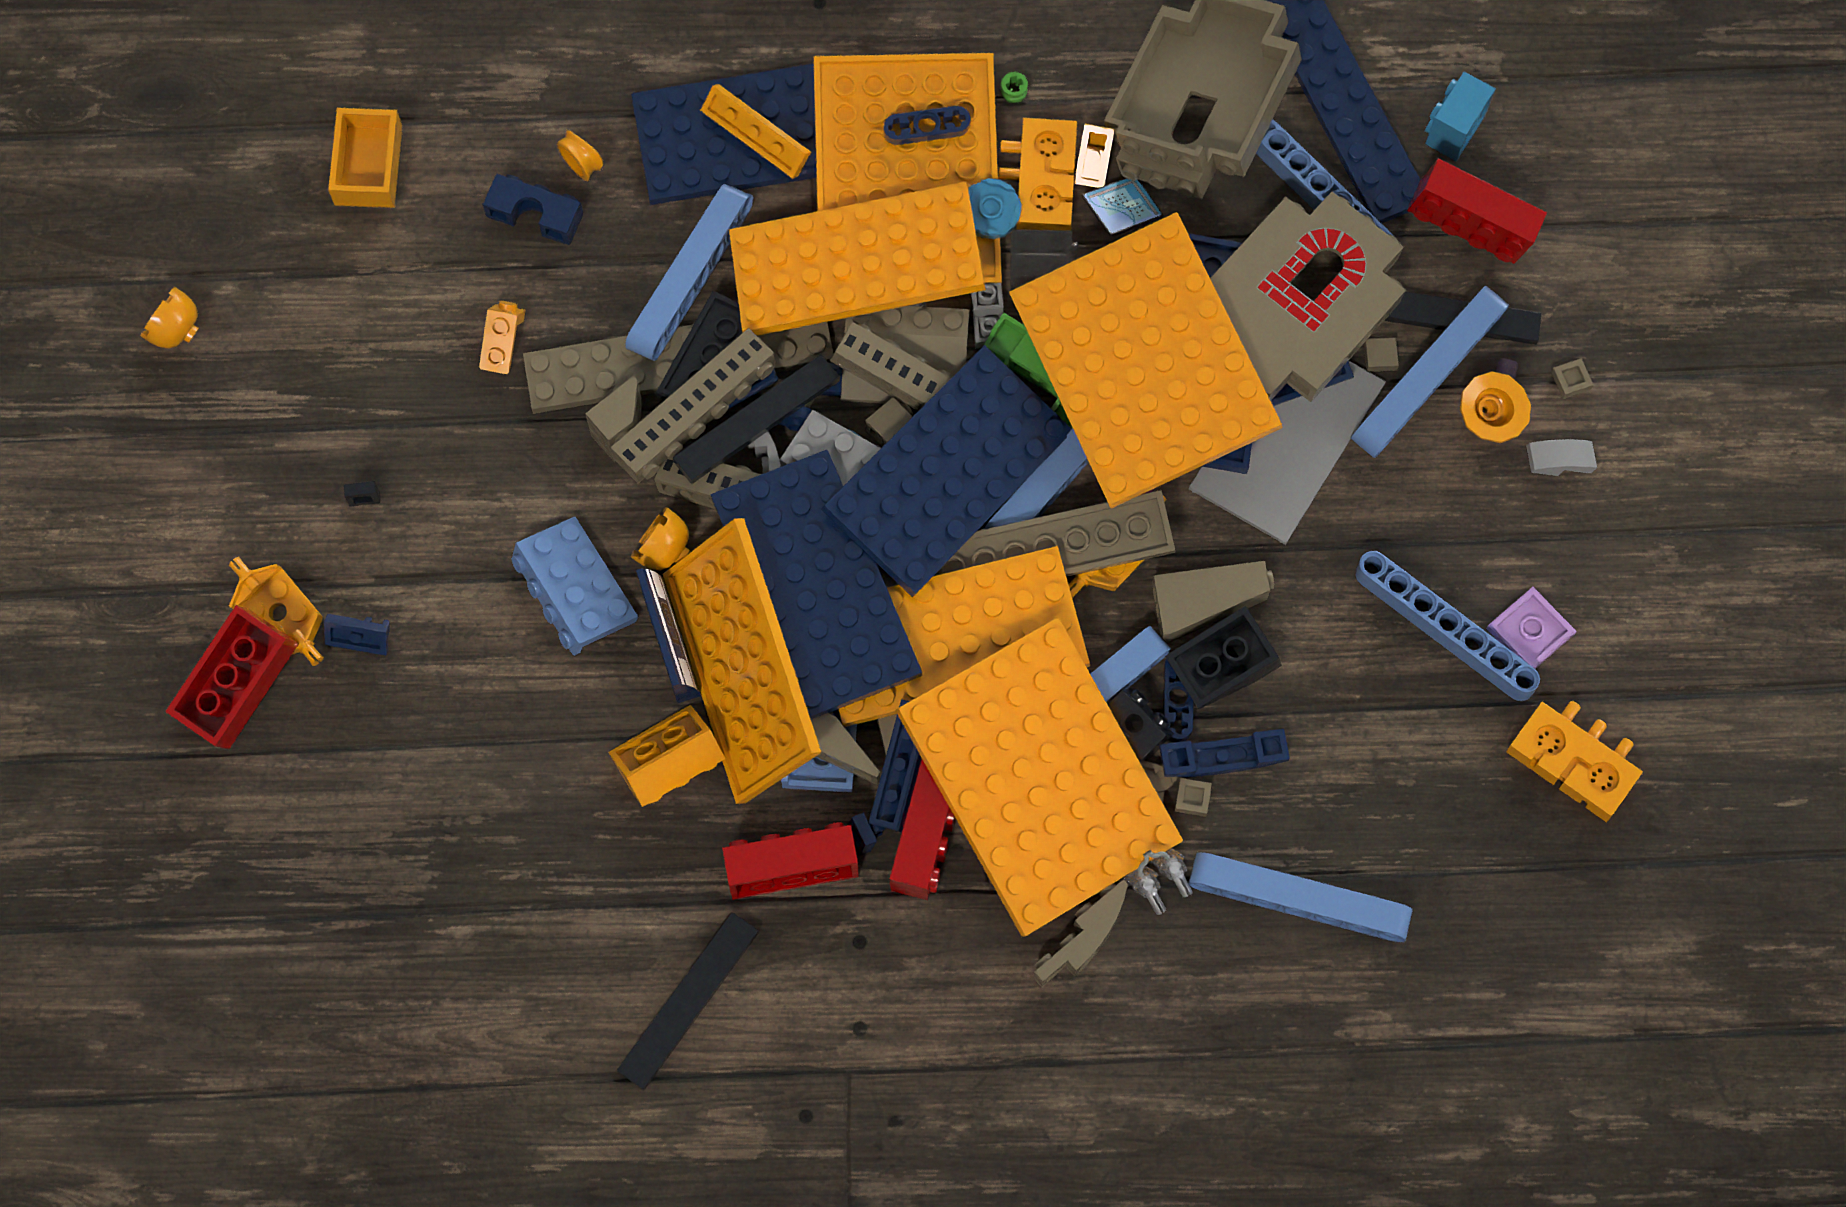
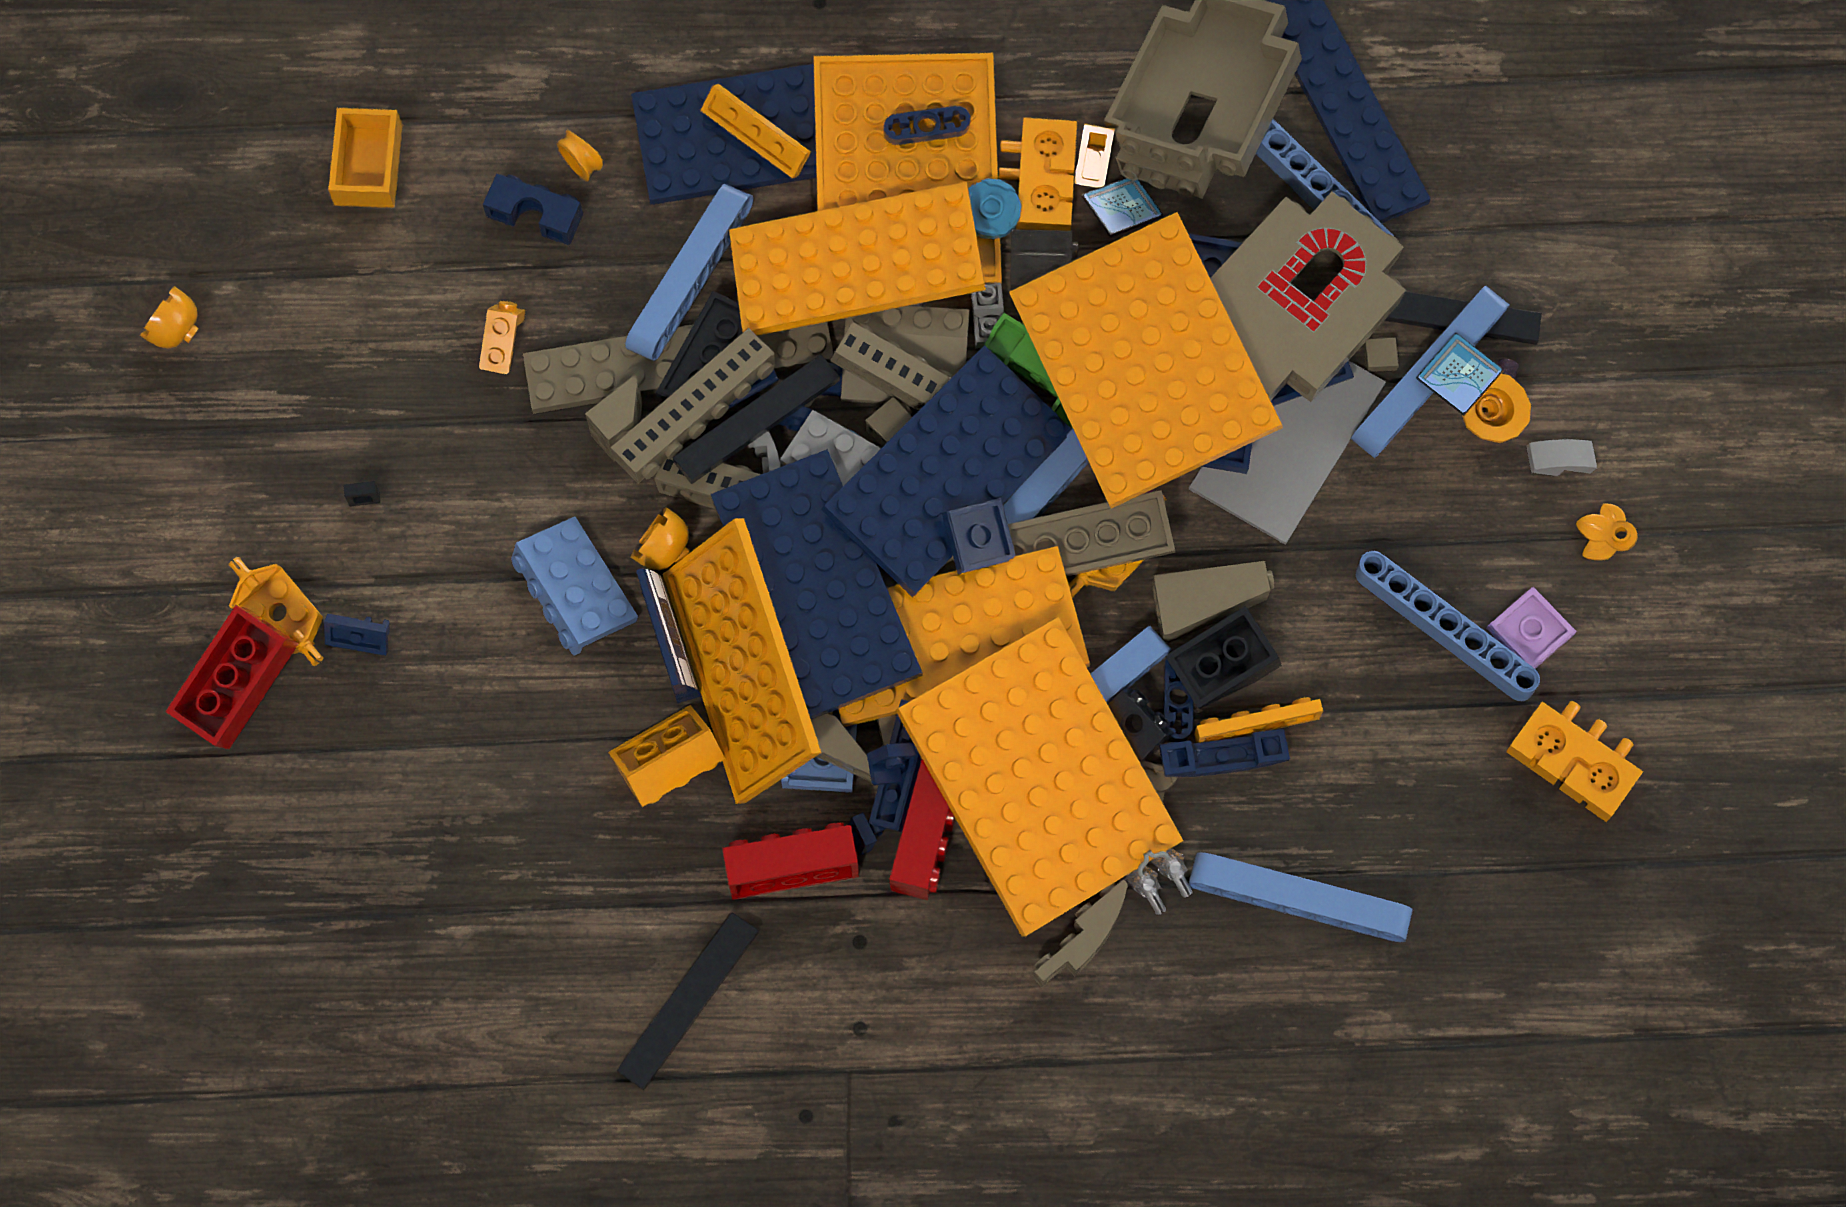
bright green bush [1001,72,1028,103] -> none
dark tan tile [1175,778,1212,817] -> none
red brick [1407,158,1547,264] -> none
dark azure brick [1425,72,1495,161] -> none
dark tan tile [1551,358,1593,399] -> none
none -> dark blue bracket [867,743,916,785]
none -> dark blue tile [942,498,1016,574]
none -> light orange plate [1194,697,1323,743]
none -> piece [1416,333,1504,416]
none -> light orange plate [1576,503,1638,560]

